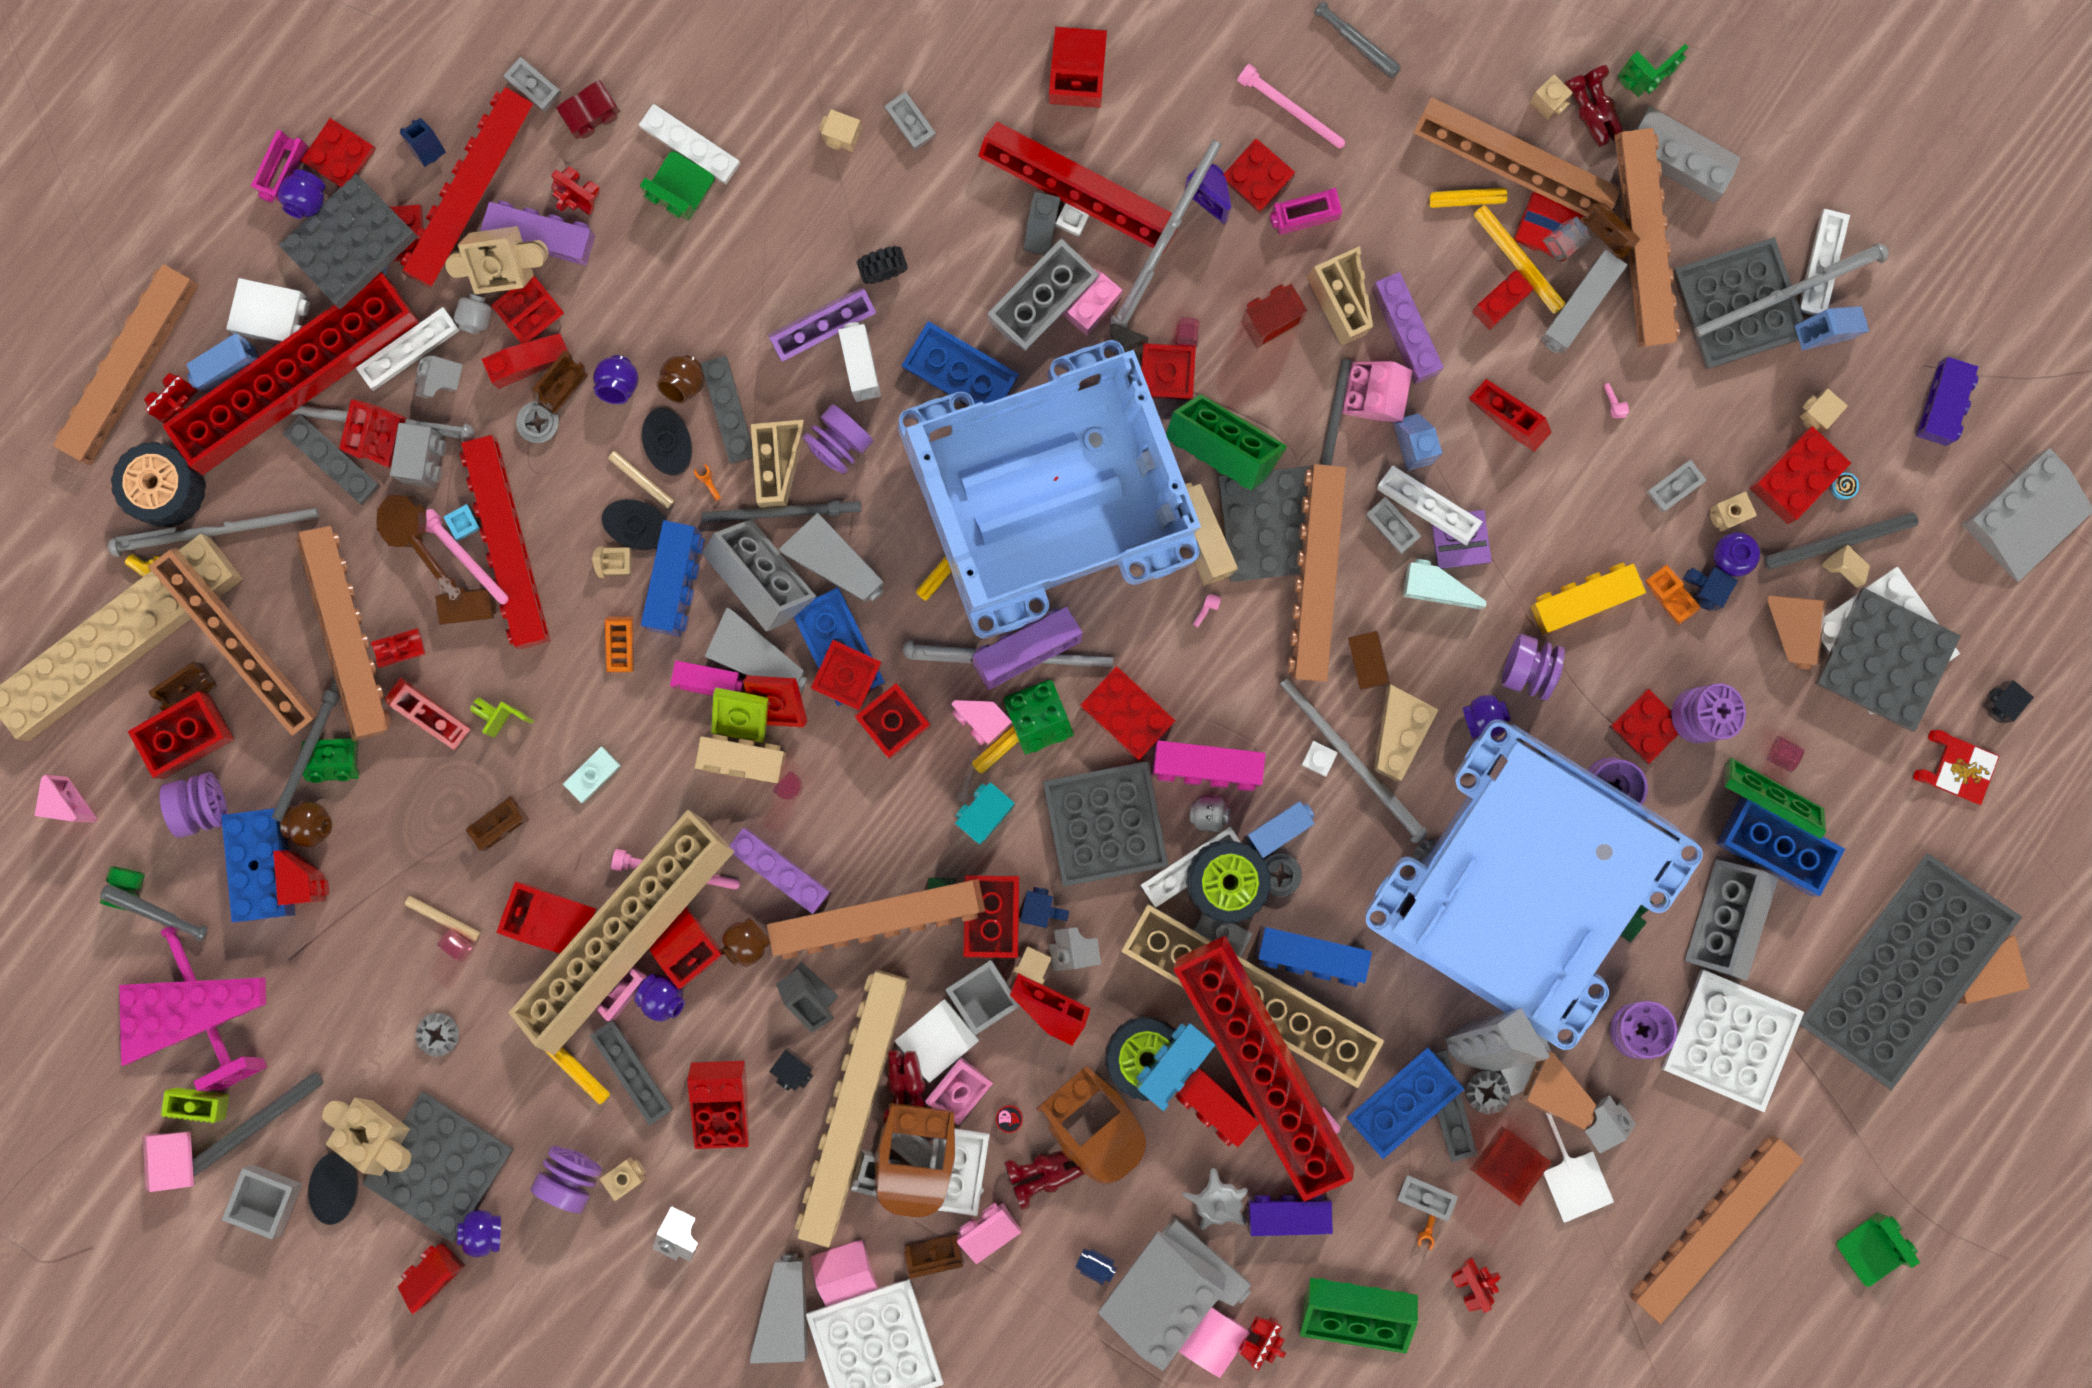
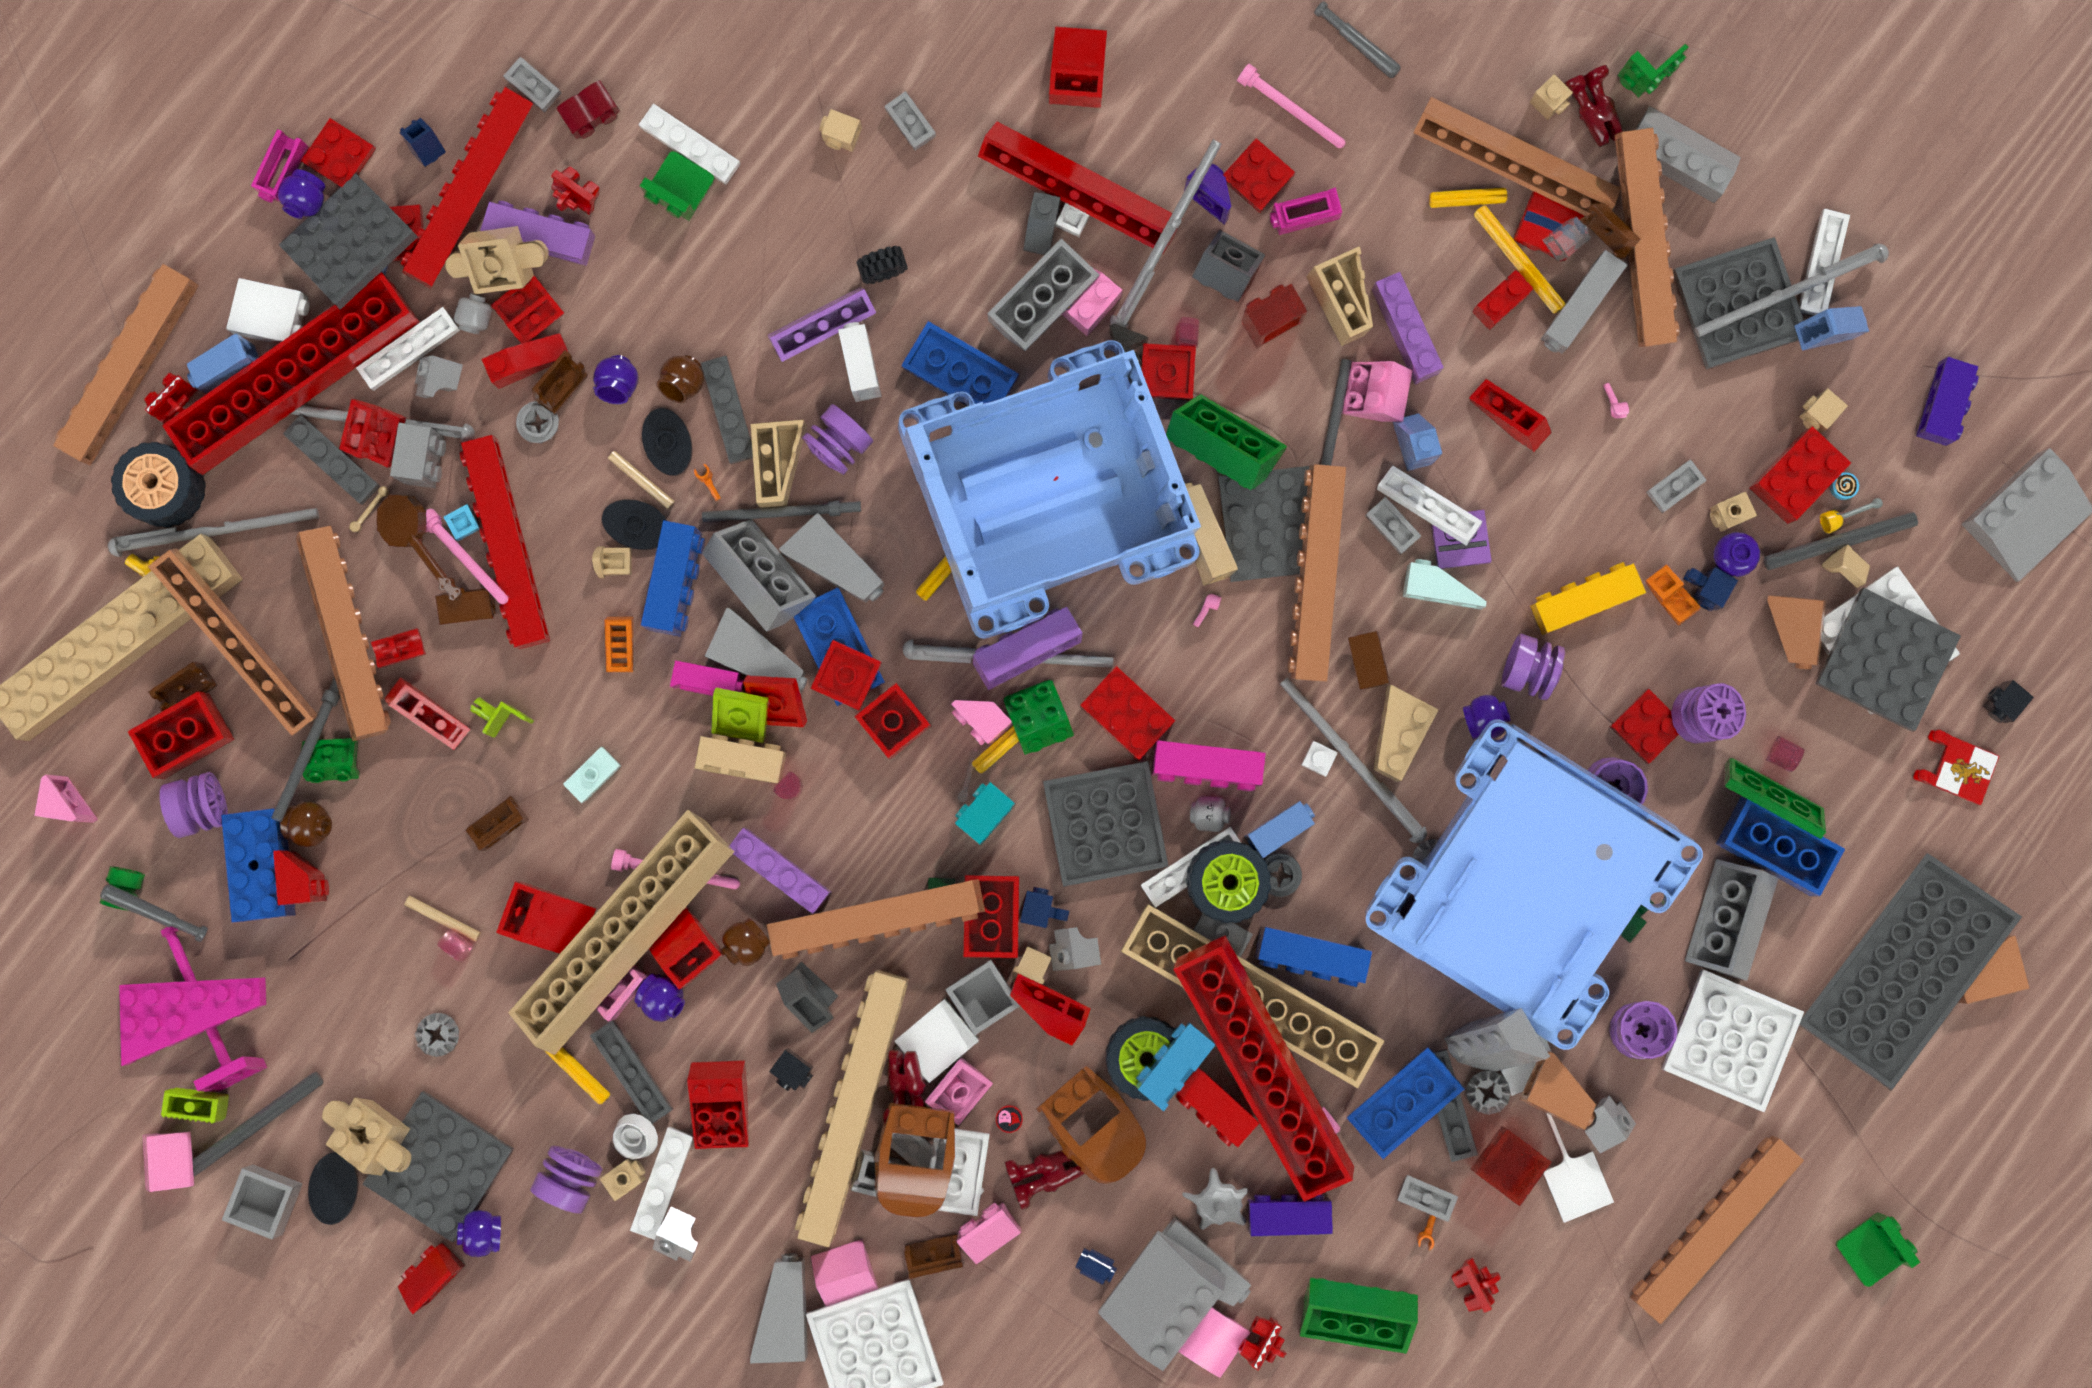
none -> tan hinge [350,486,389,532]
none -> white hat [613,1114,658,1159]
none -> white plate [630,1127,694,1240]
none -> dark grey slope [1192,230,1265,302]
none -> hinge [1819,498,1883,533]

